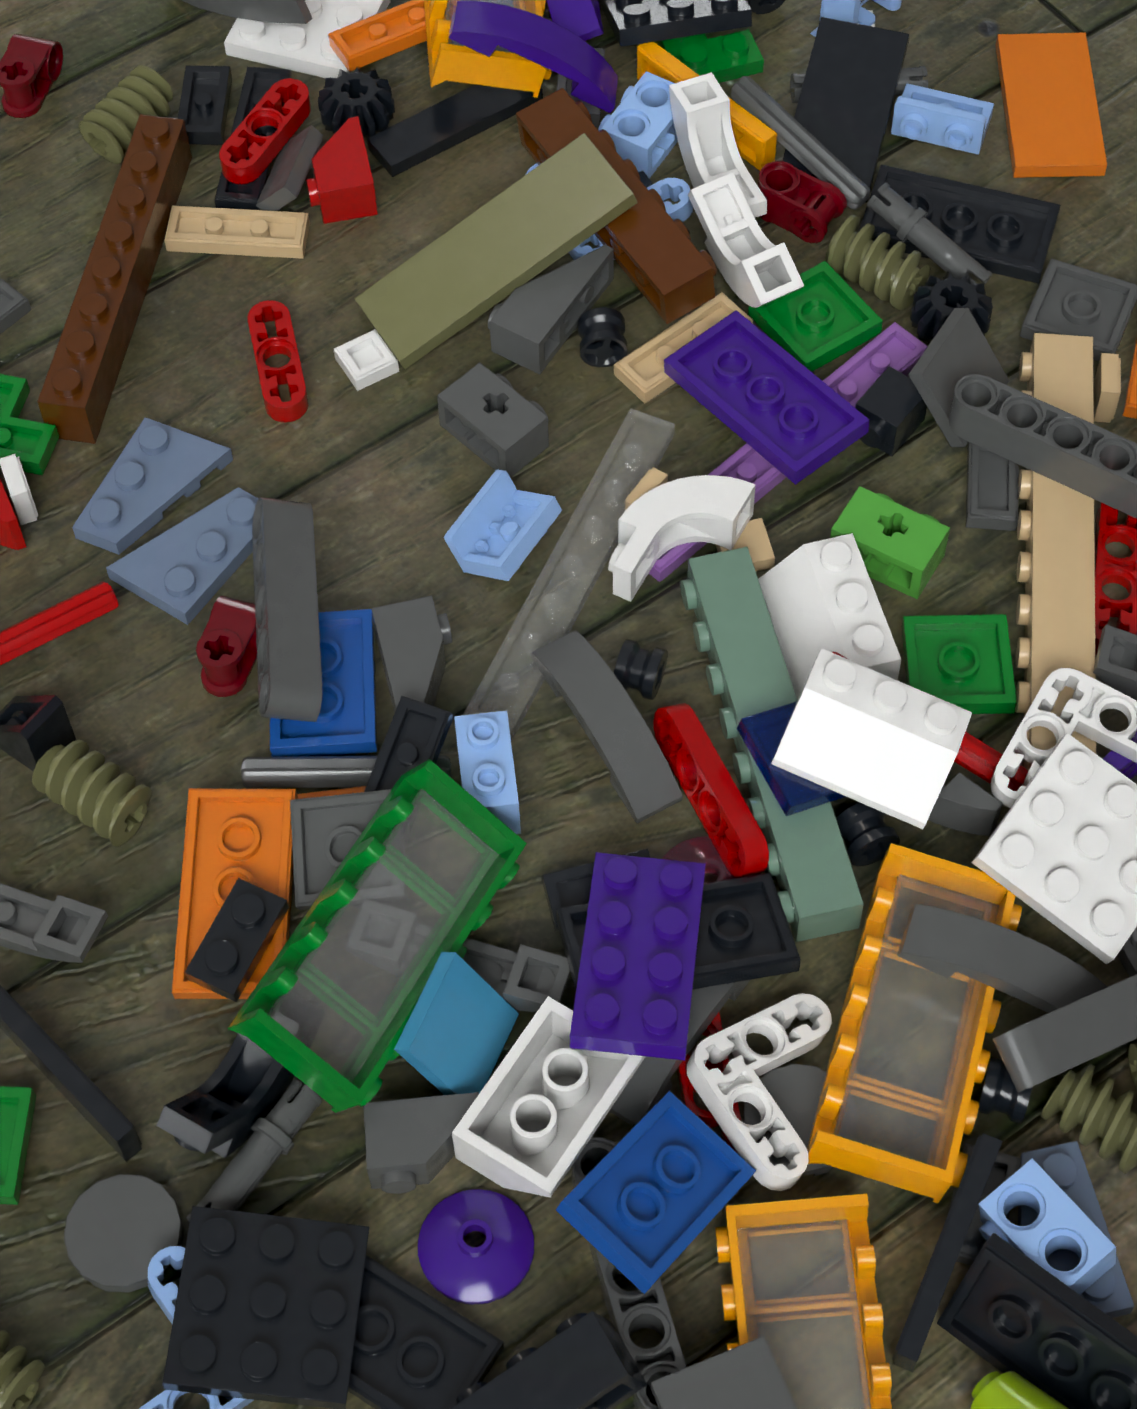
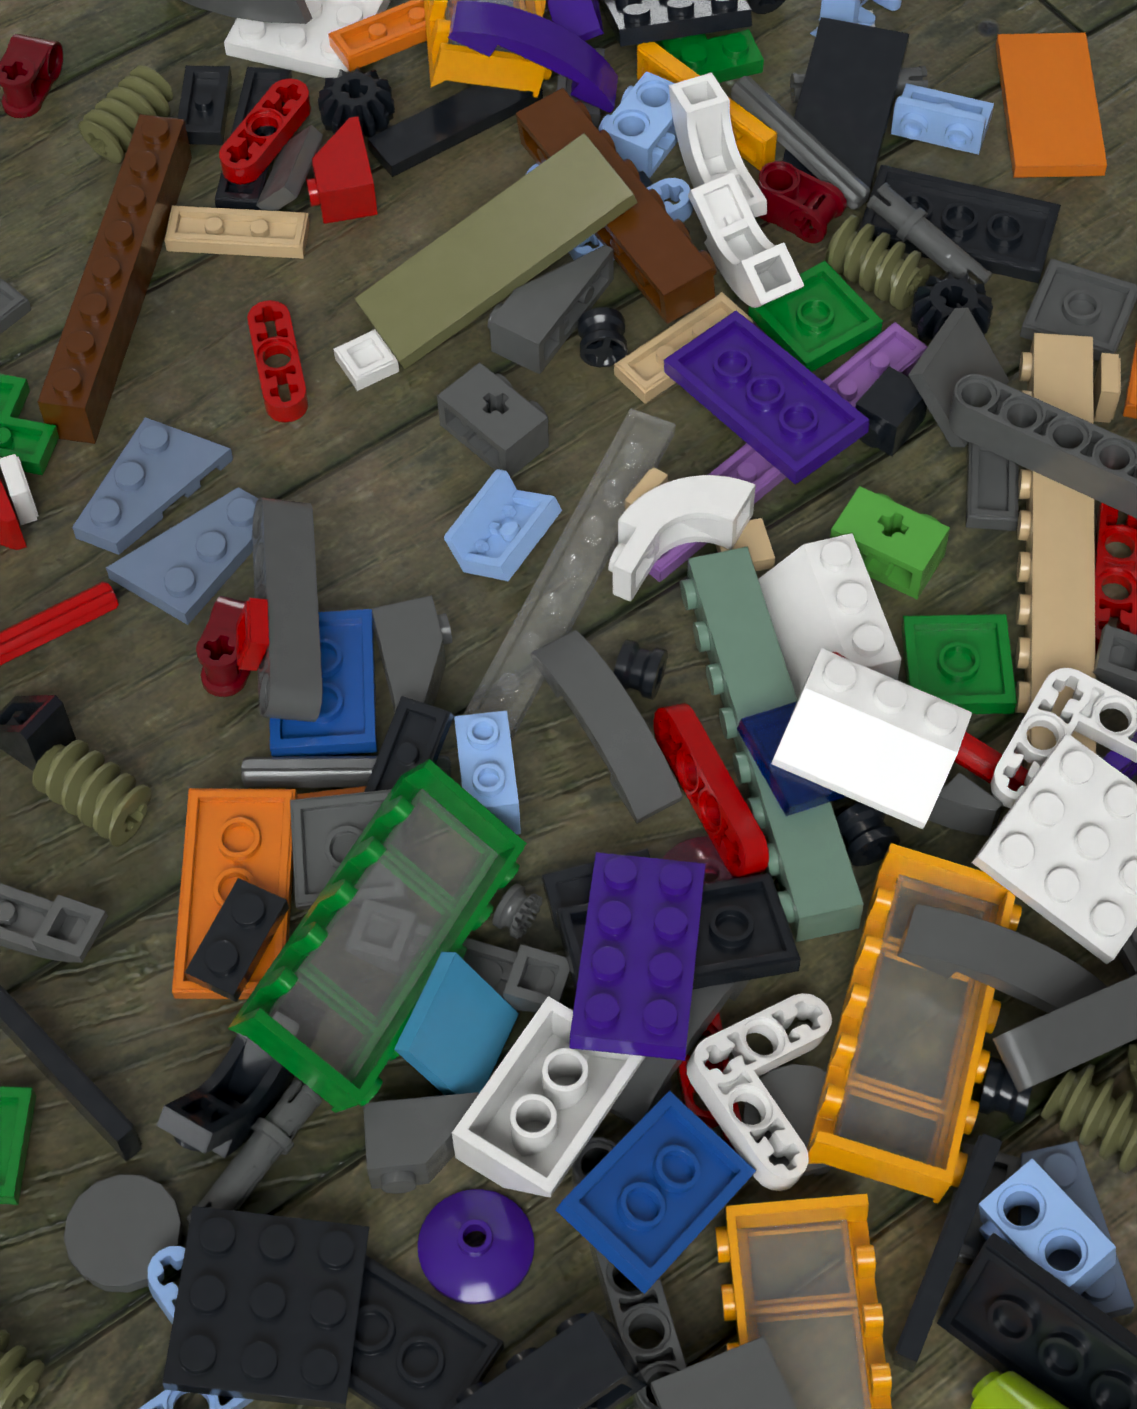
none -> red tile [236,597,269,671]
none -> dark grey bush [492,883,542,939]

